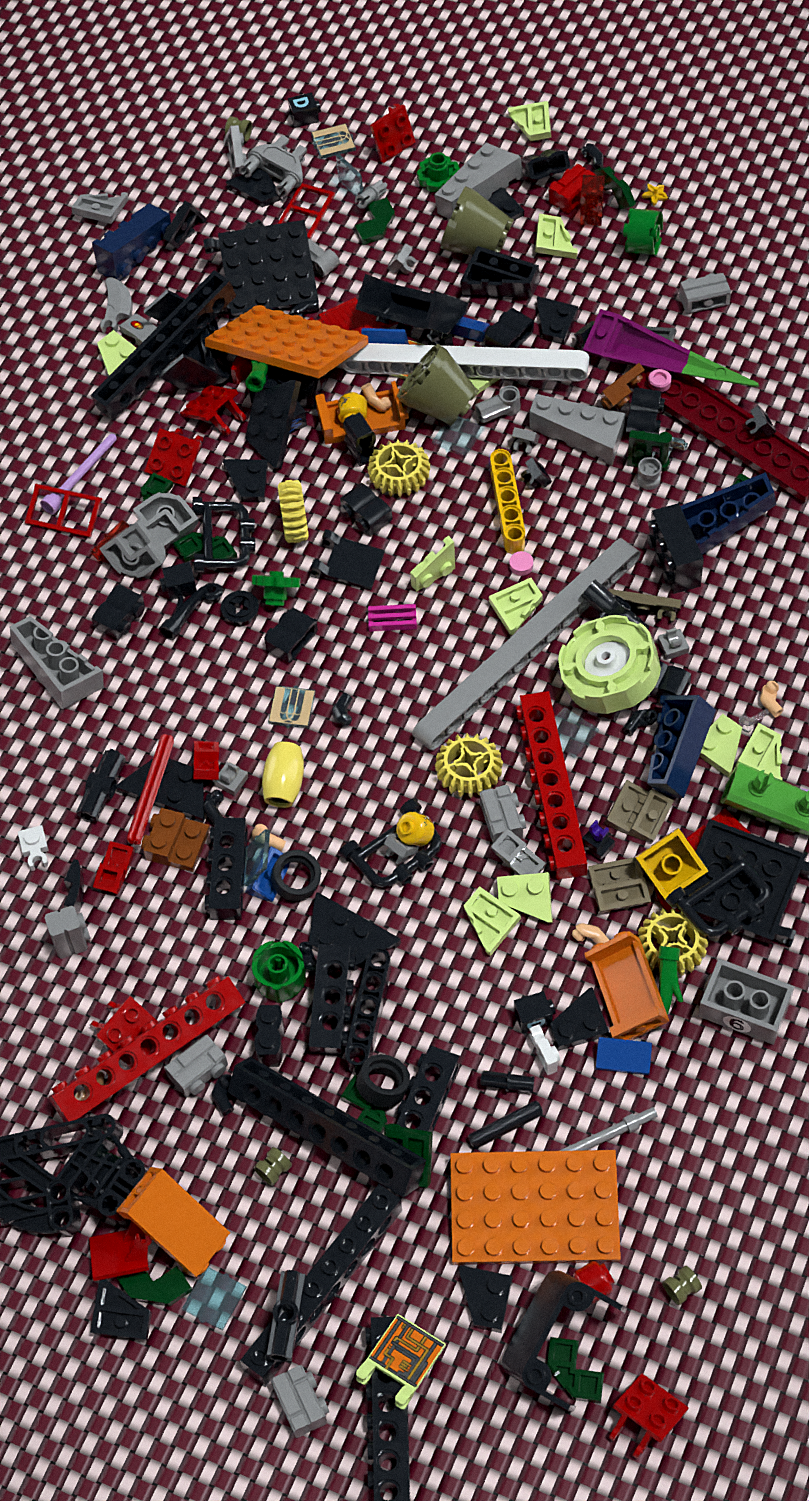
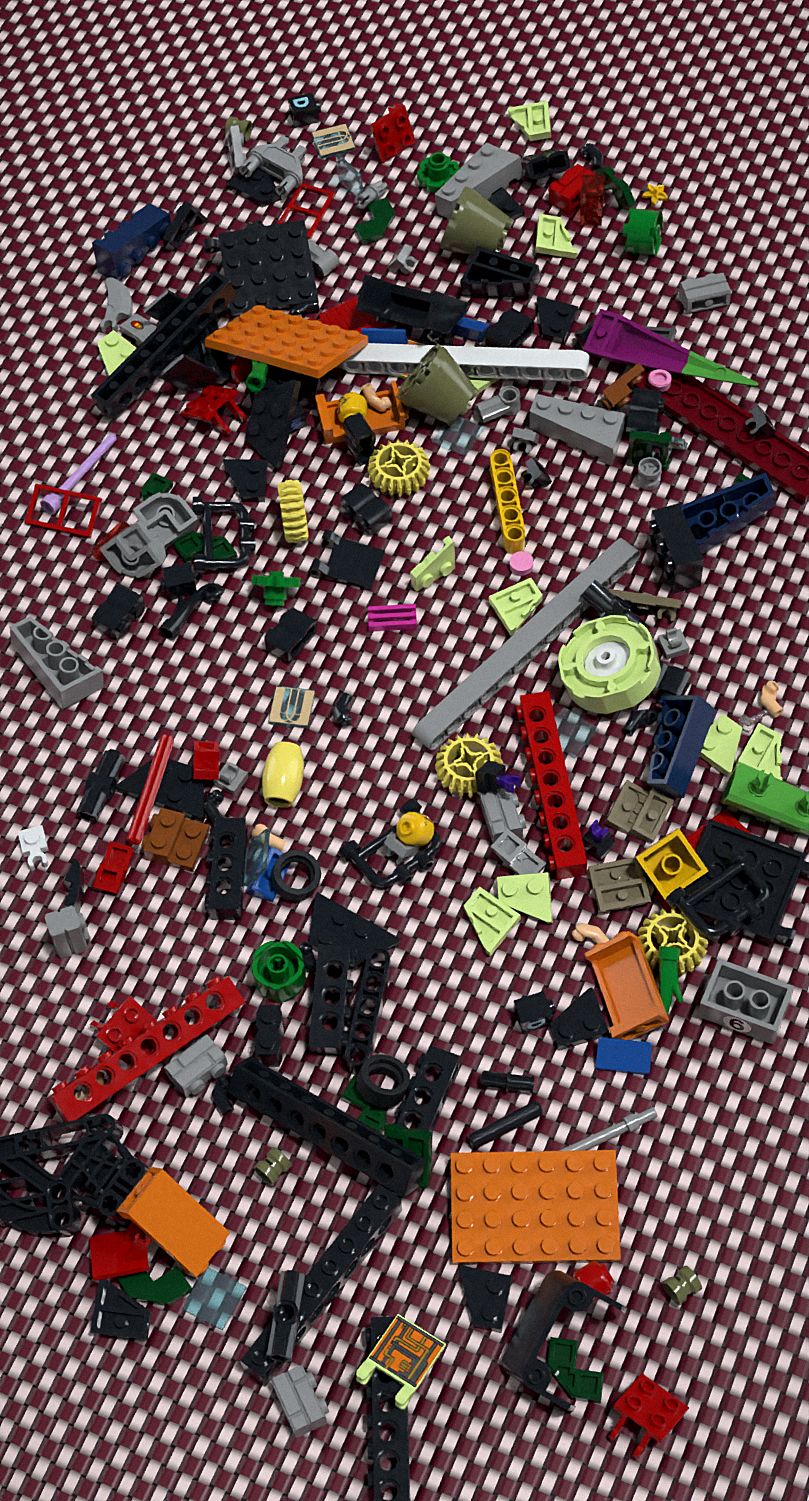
light grey wing [72,192,128,224] -> none
red plate [144,428,203,486] -> none
black gear [221,591,259,625] -> none
white plate [529,1024,560,1076] -> none
none -> black piece [475,760,521,794]

